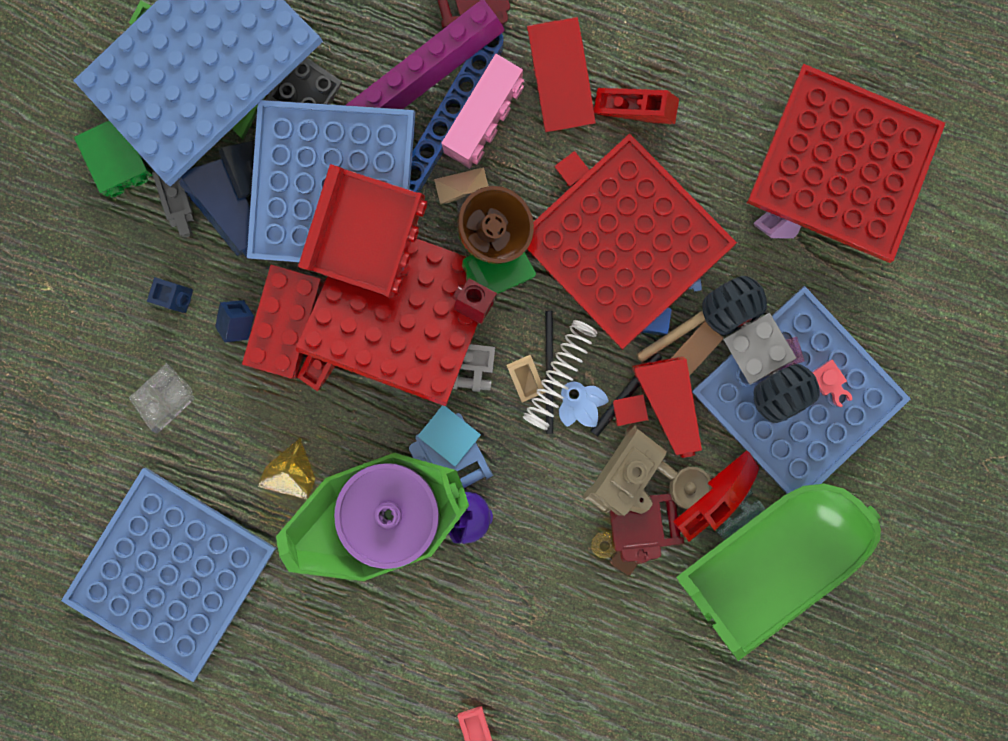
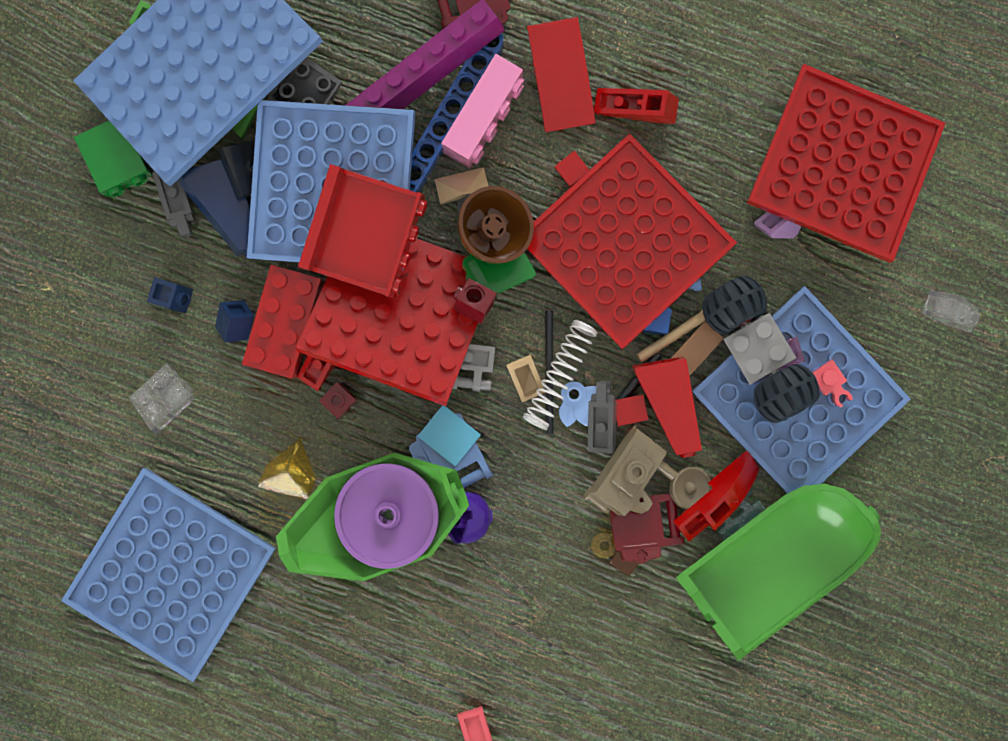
none -> dark red brick [319,382,359,419]
none -> dark grey hinge [588,380,617,454]
none -> clear slope [922,290,981,334]

